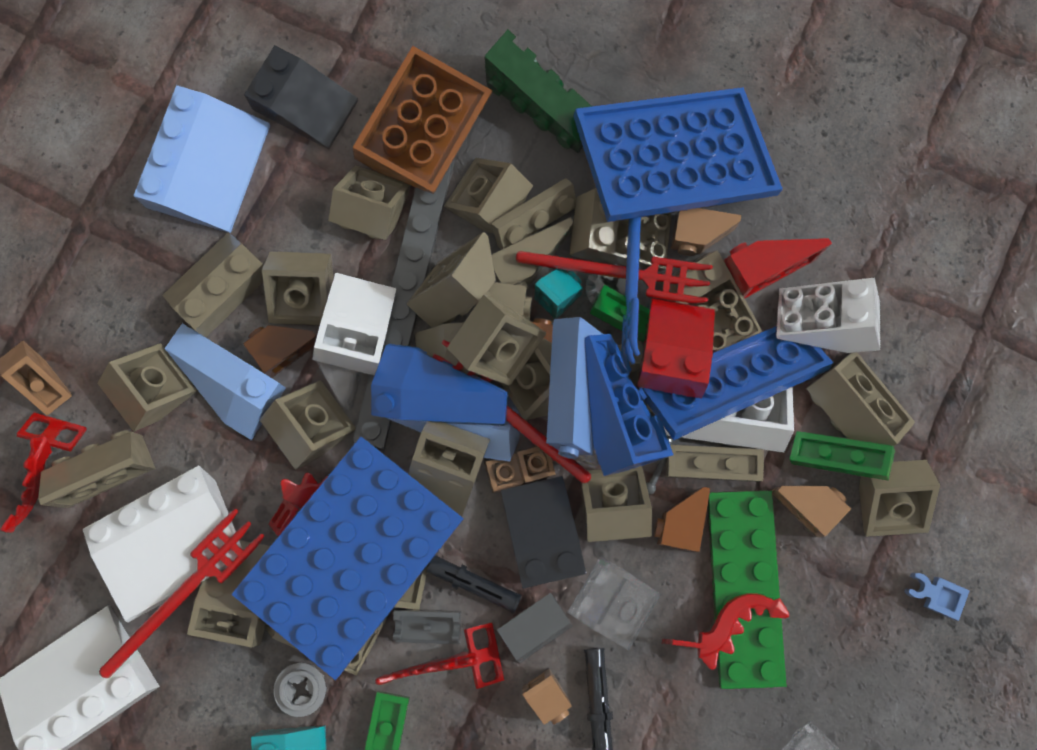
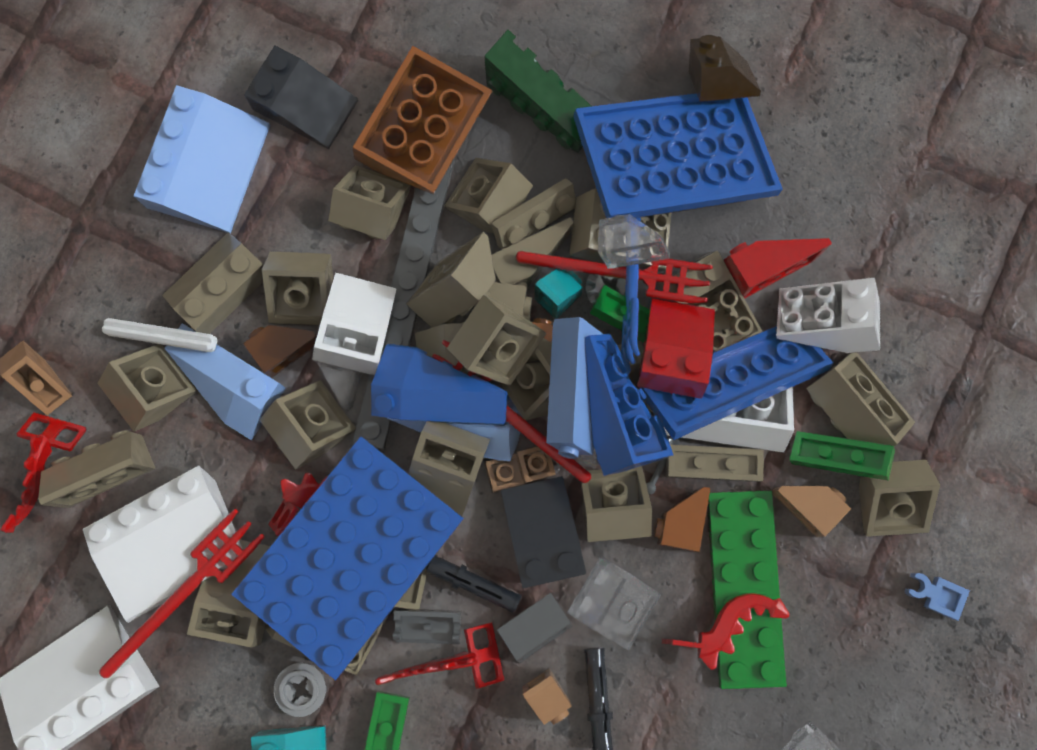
medium nougat slope [671,208,741,256] -> none
none -> white axle [102,318,217,352]
none -> clear slope [598,214,670,269]
none -> dark brown slope [688,35,761,102]

